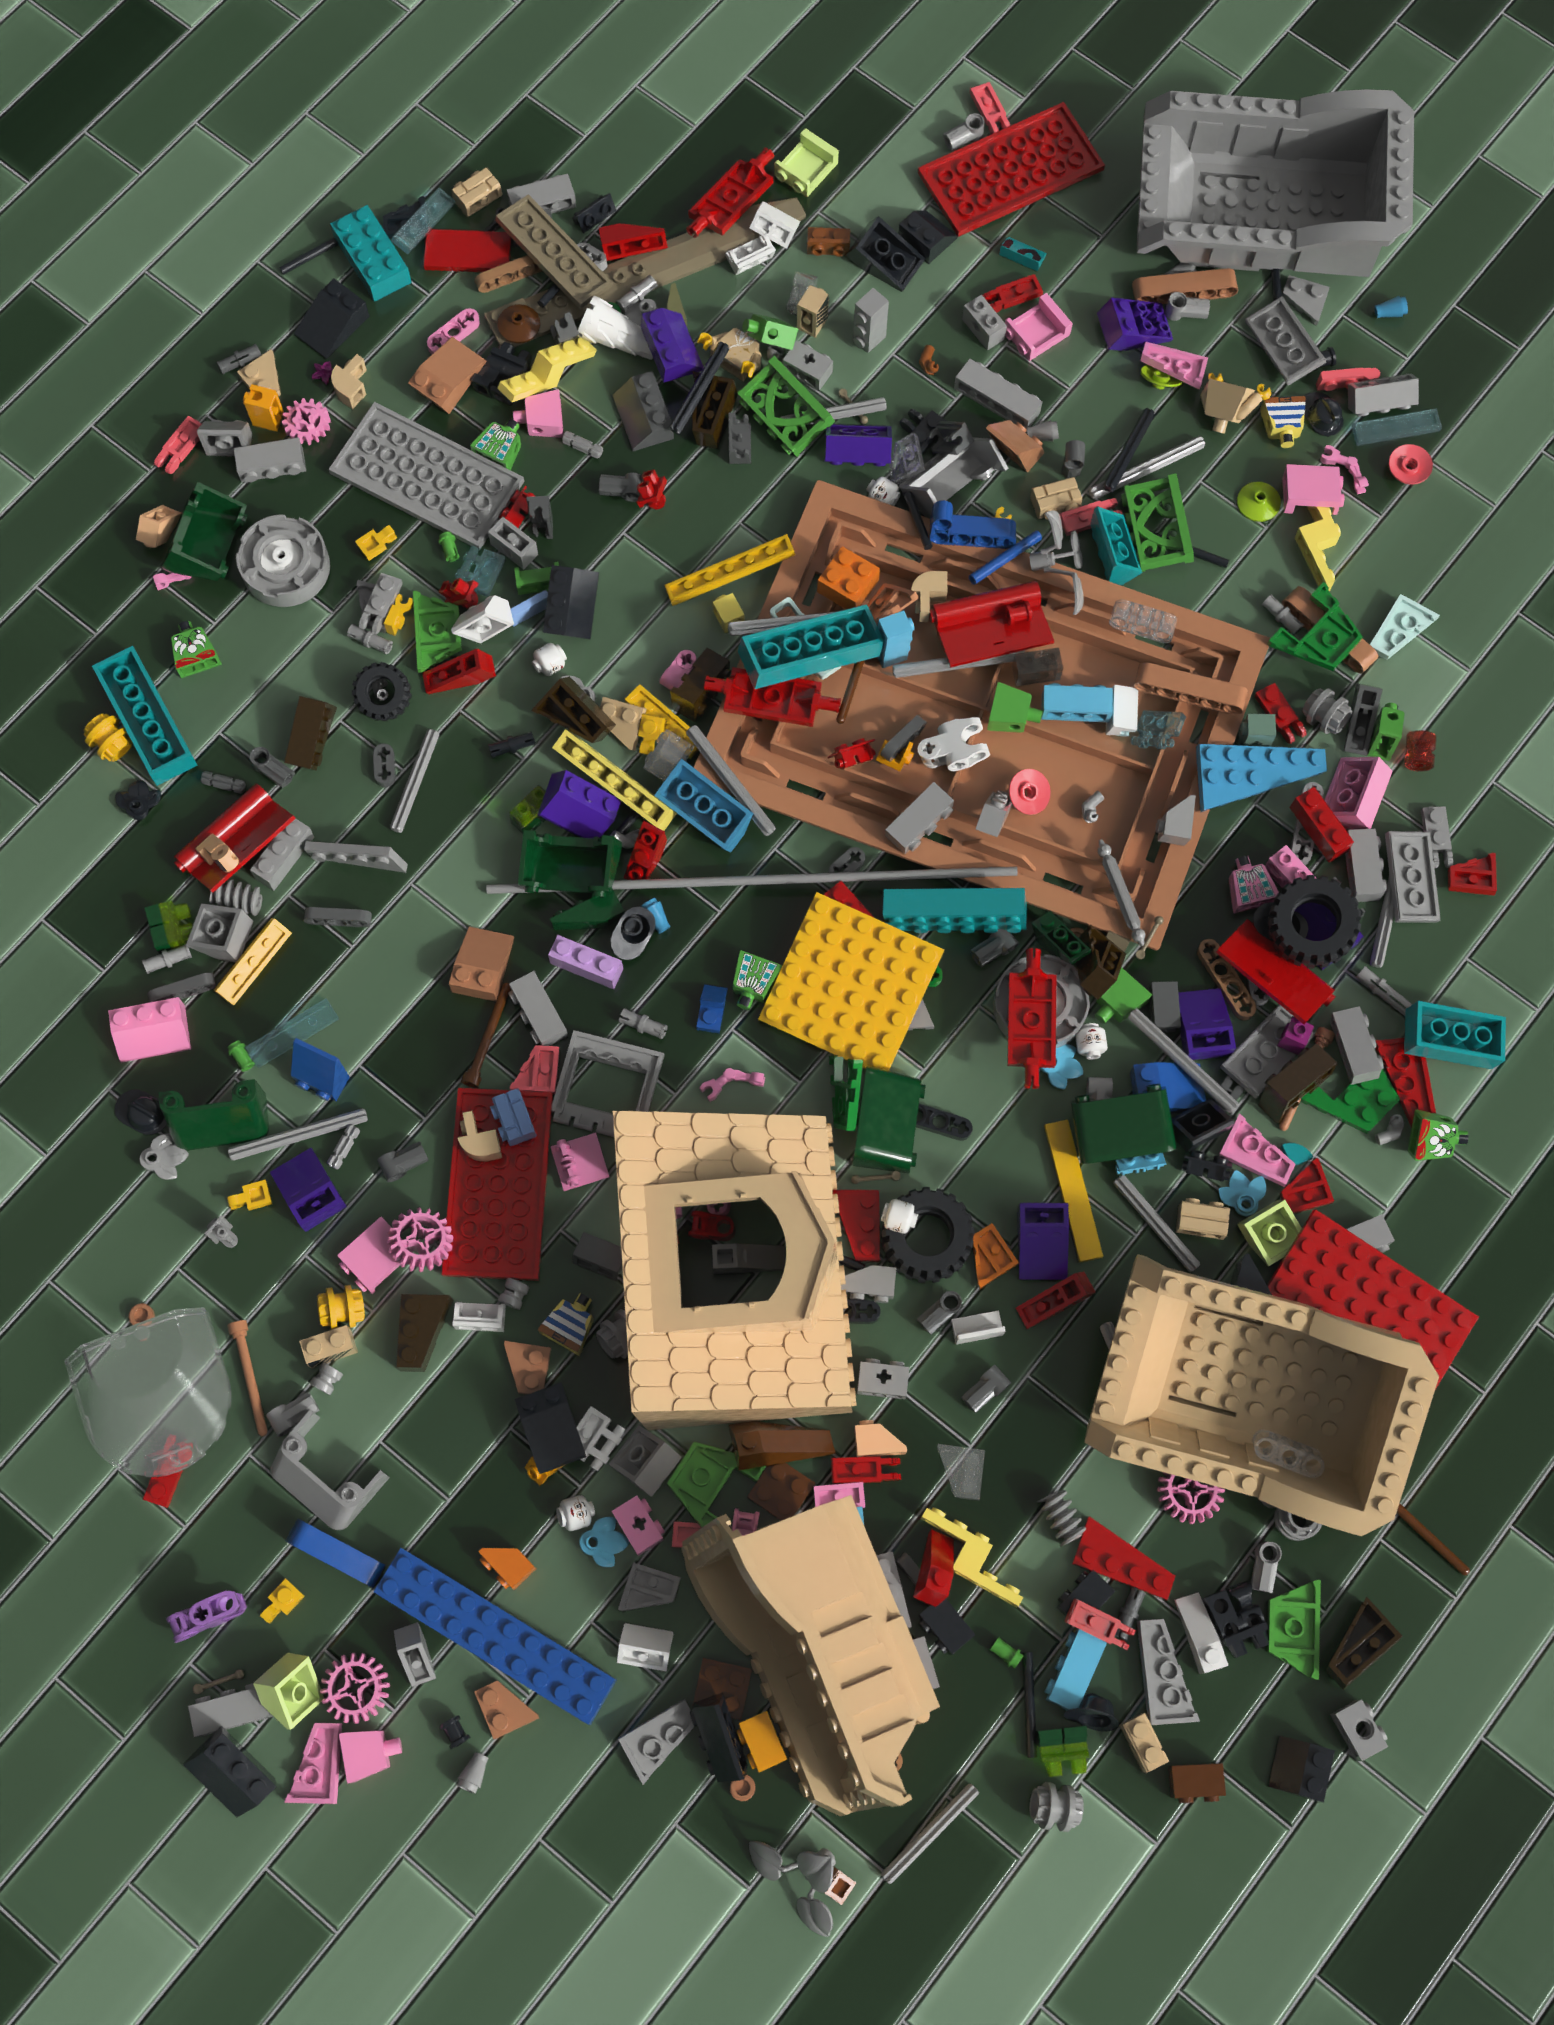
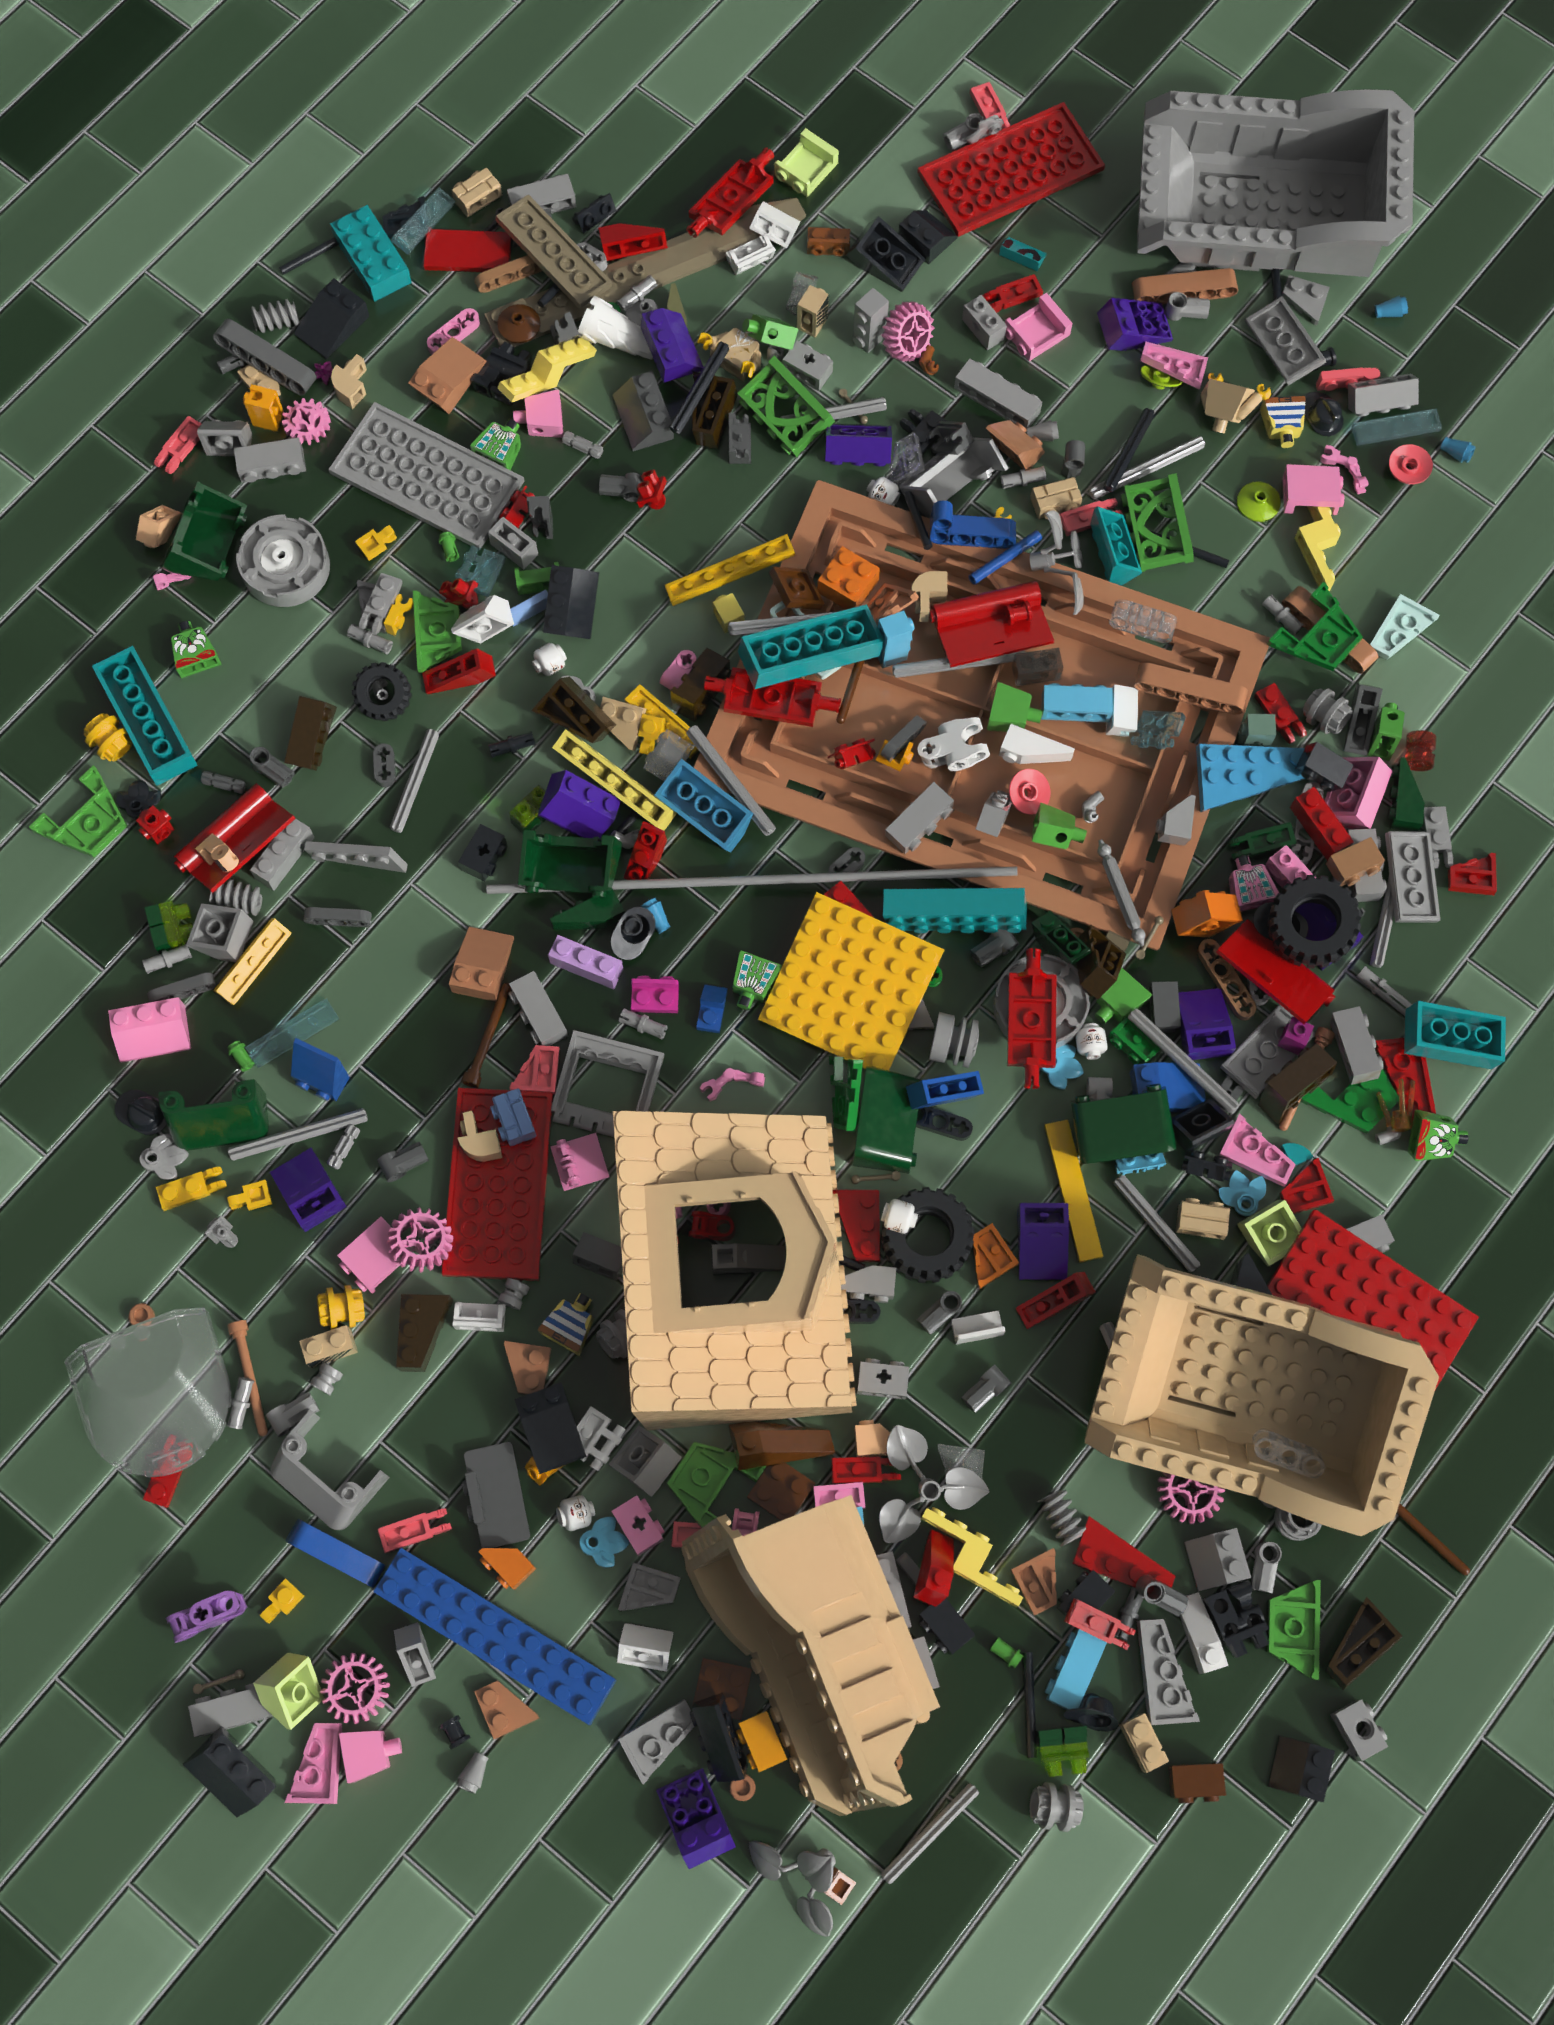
none -> bright green wing [29,765,127,858]
none -> red brick [136,805,175,845]
none -> yellow hinge [156,1167,227,1211]
none -> dark grey beam [213,319,316,396]
none -> light grey pin [226,1377,254,1429]
none -> light grey piece [251,299,299,333]
none -> coral hinge [378,1508,452,1553]
none -> black brick [458,824,508,882]
none -> dark grey bracket [462,1442,530,1548]
none -> dark pink bracket [631,976,679,1013]
none -> dark purple slope [656,1768,736,1869]
none -> reddish brown plate [769,566,825,610]
none -> light grey plant [879,1425,989,1543]
none -> bright pink gear [881,301,935,362]
none -> blue brick [906,1071,984,1110]
none -> light grey wheel [929,1012,979,1068]
none -> light grey plate [966,115,1004,143]
none -> white slope [999,724,1075,764]
none -> light grey pin [1000,466,1046,489]
none -> nougat wing [1010,1548,1057,1616]
none -> bright green torso [1032,803,1087,849]
none -> green bracket [1108,1016,1161,1065]
none -> dark grey piece [1136,1575,1188,1617]
none -> orange brick [1171,890,1243,937]
none -> light grey slope [1184,1528,1251,1591]
none -> dark green hinge [1228,822,1297,860]
none -> black brick [1295,742,1354,792]
none -> medium nougat brick [1326,837,1385,886]
none -> clear orange plant [1376,1079,1415,1132]
none -> dark green slope [1387,757,1425,832]
none -> dark azure cone [1440,437,1476,463]

